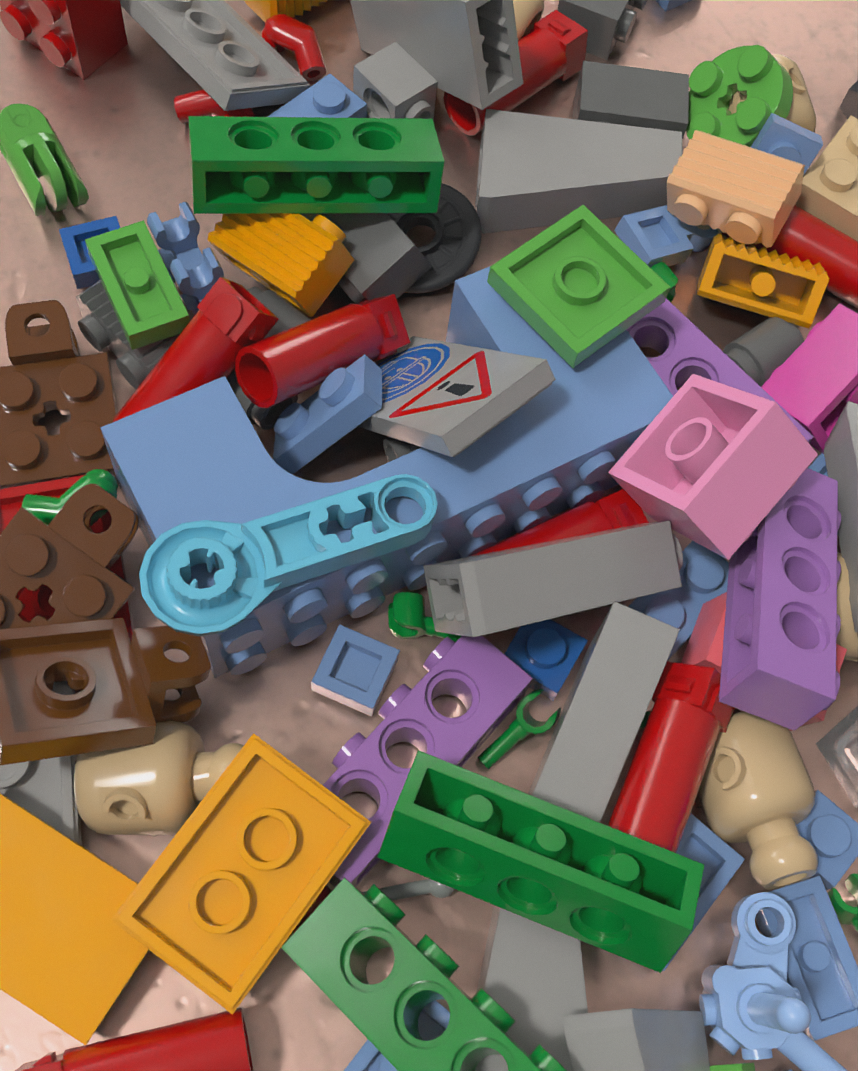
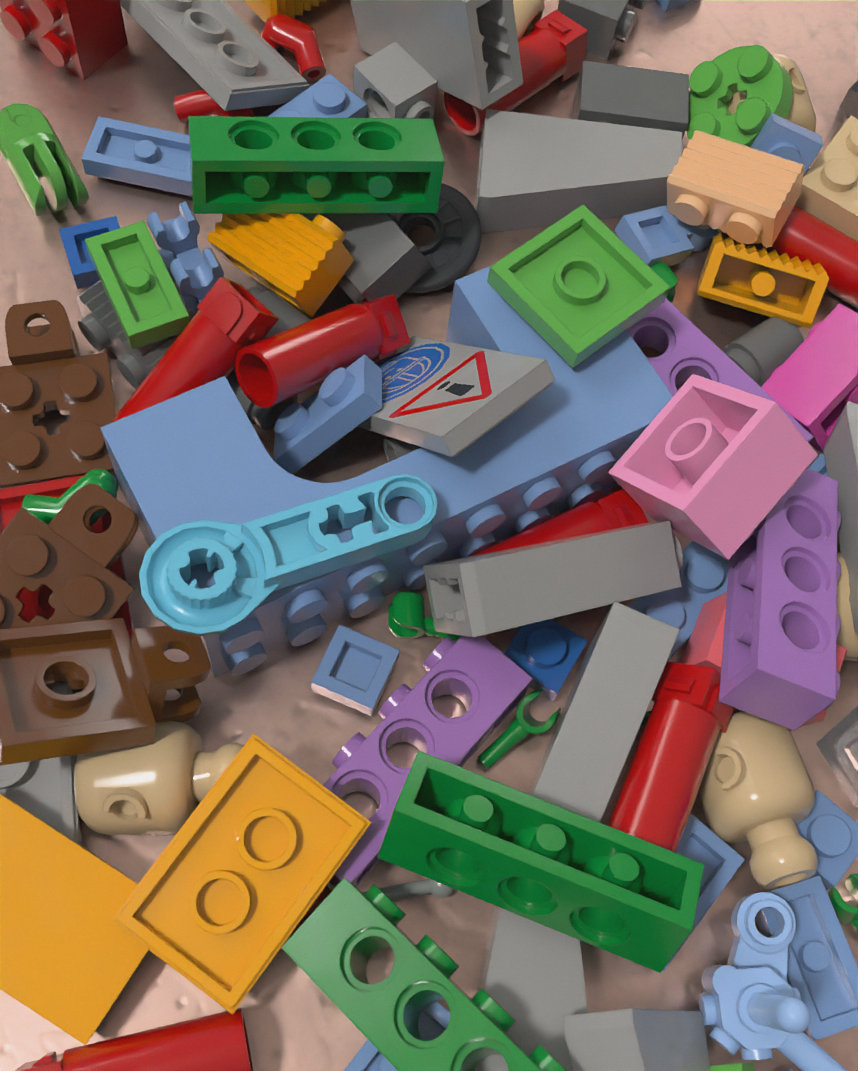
none -> medium blue plate [81,116,192,196]

